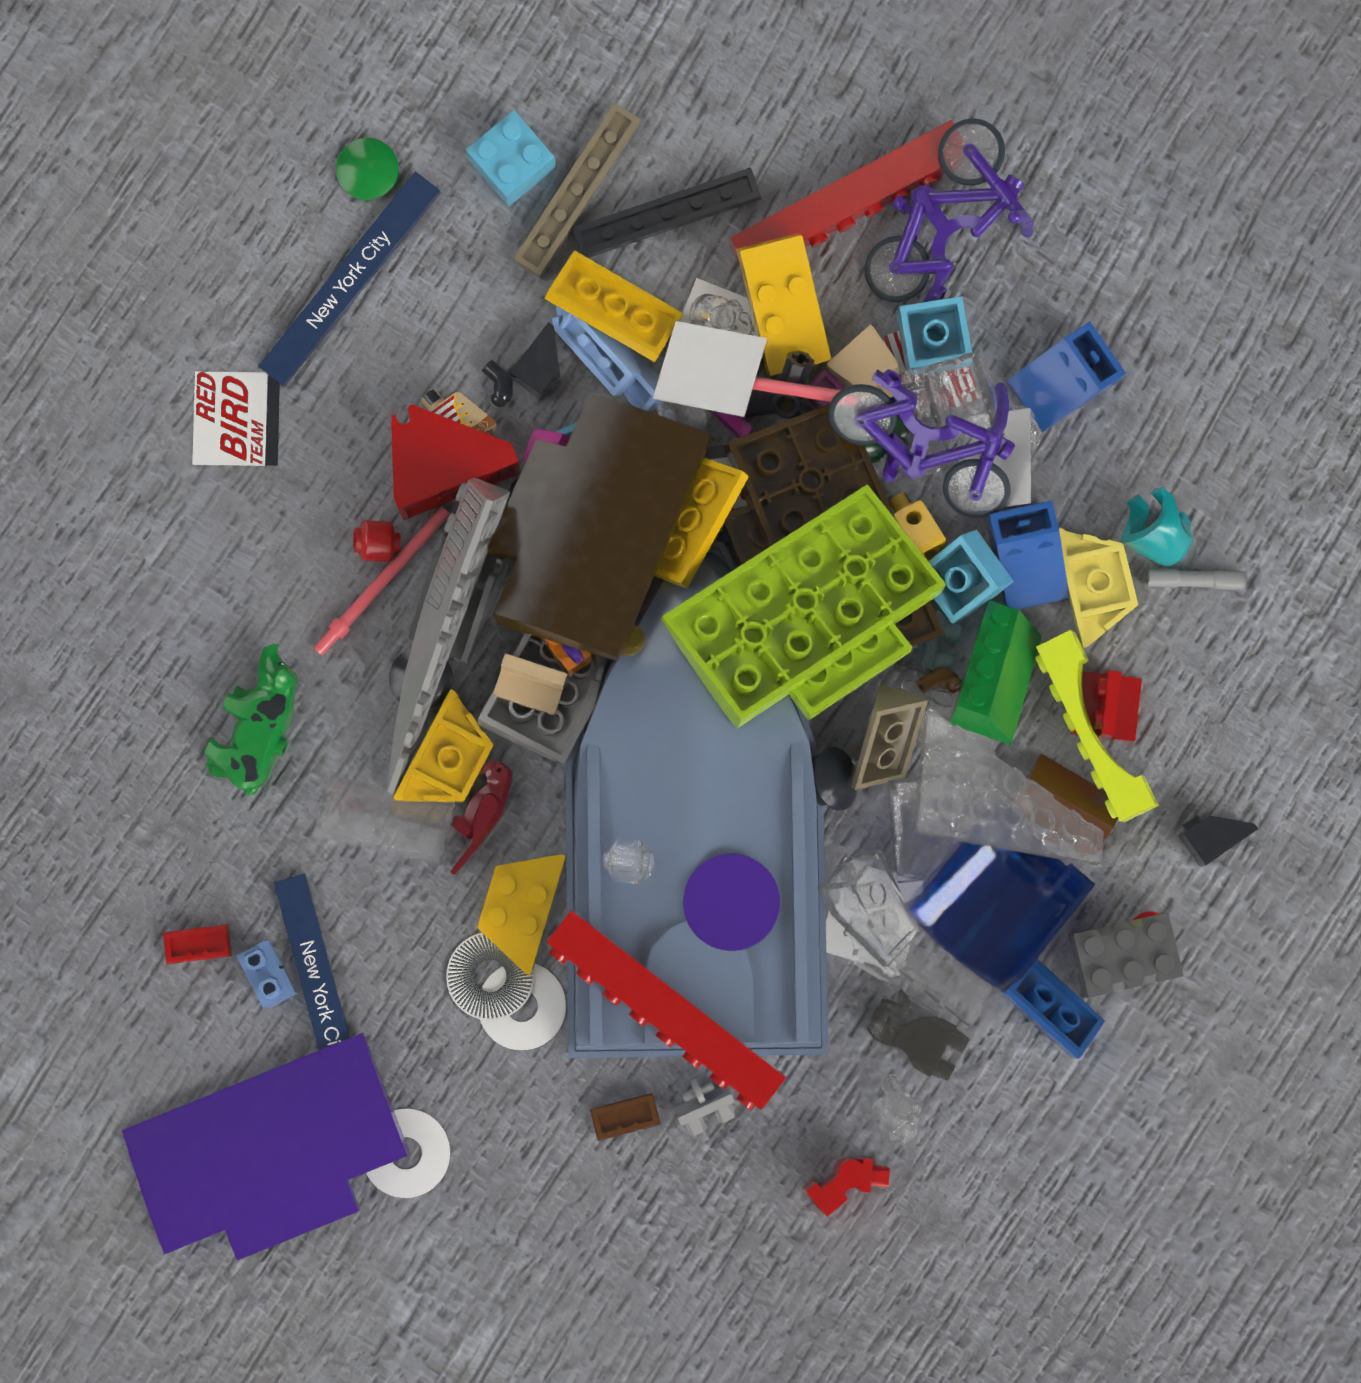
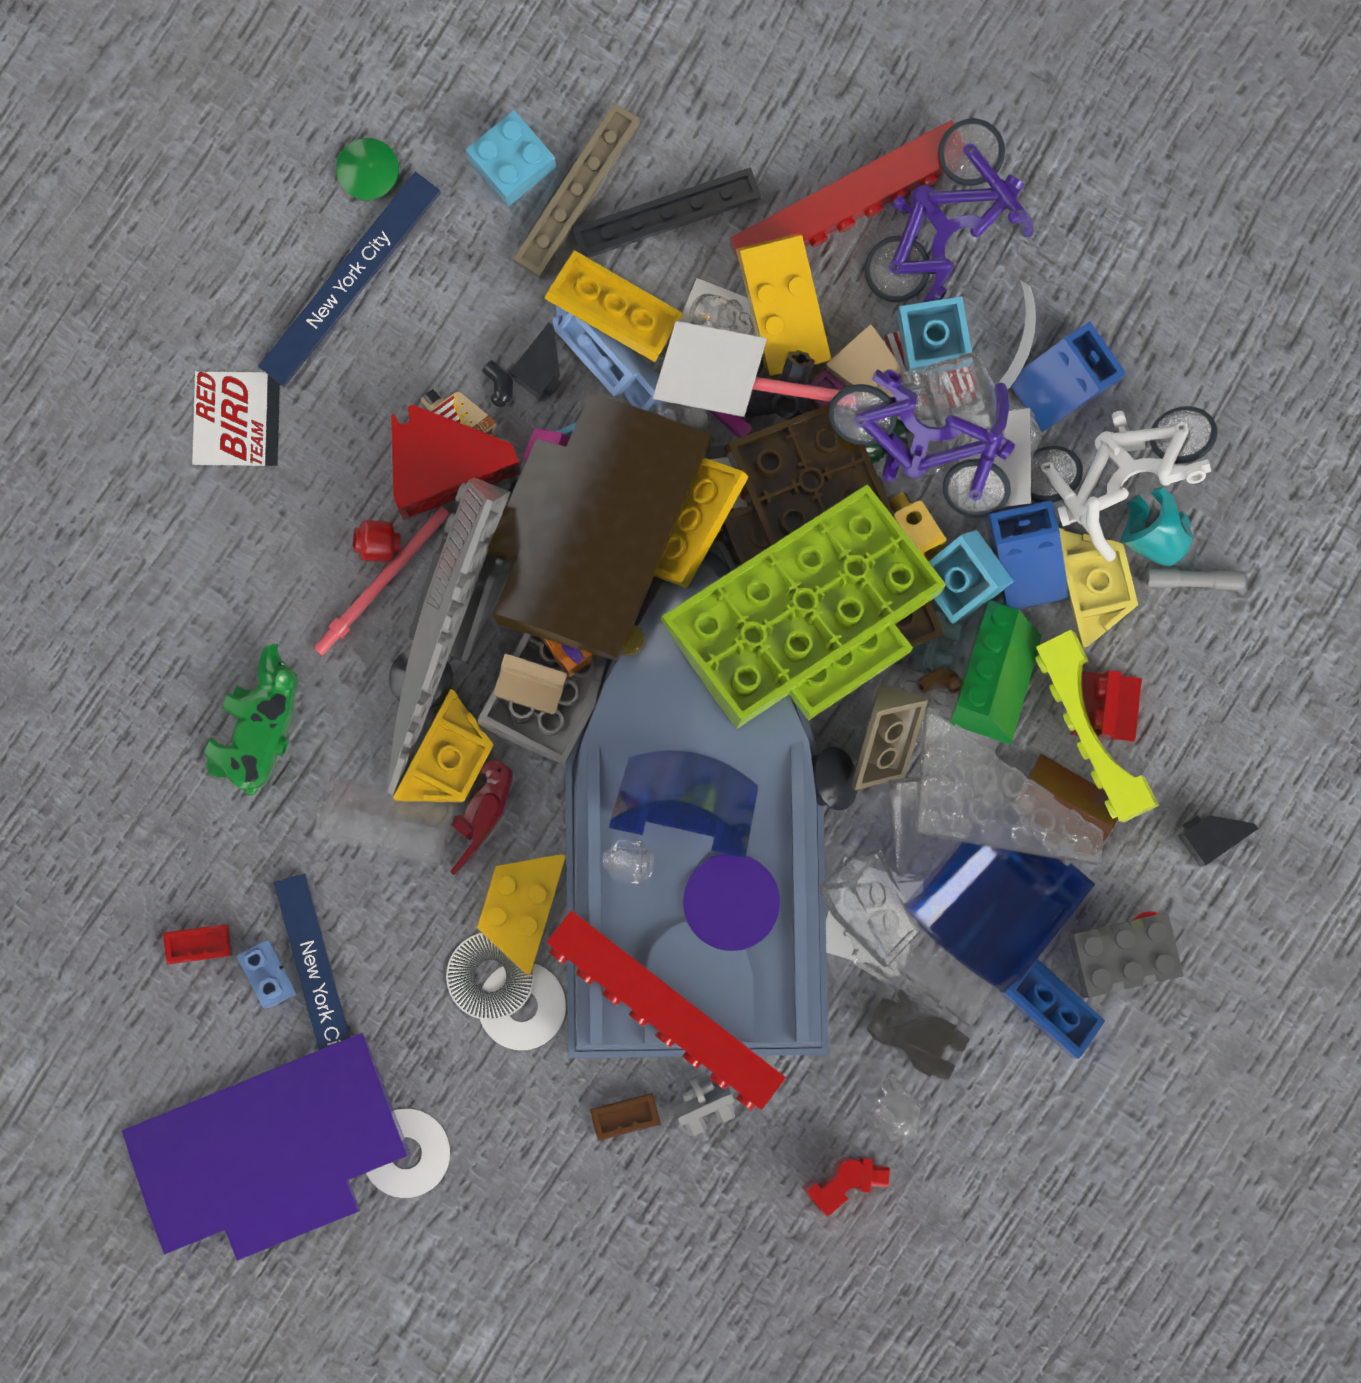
none -> clear blue windscreen [609,750,759,858]
none -> white sticker [872,280,1036,427]
none -> white piece [1030,406,1218,561]

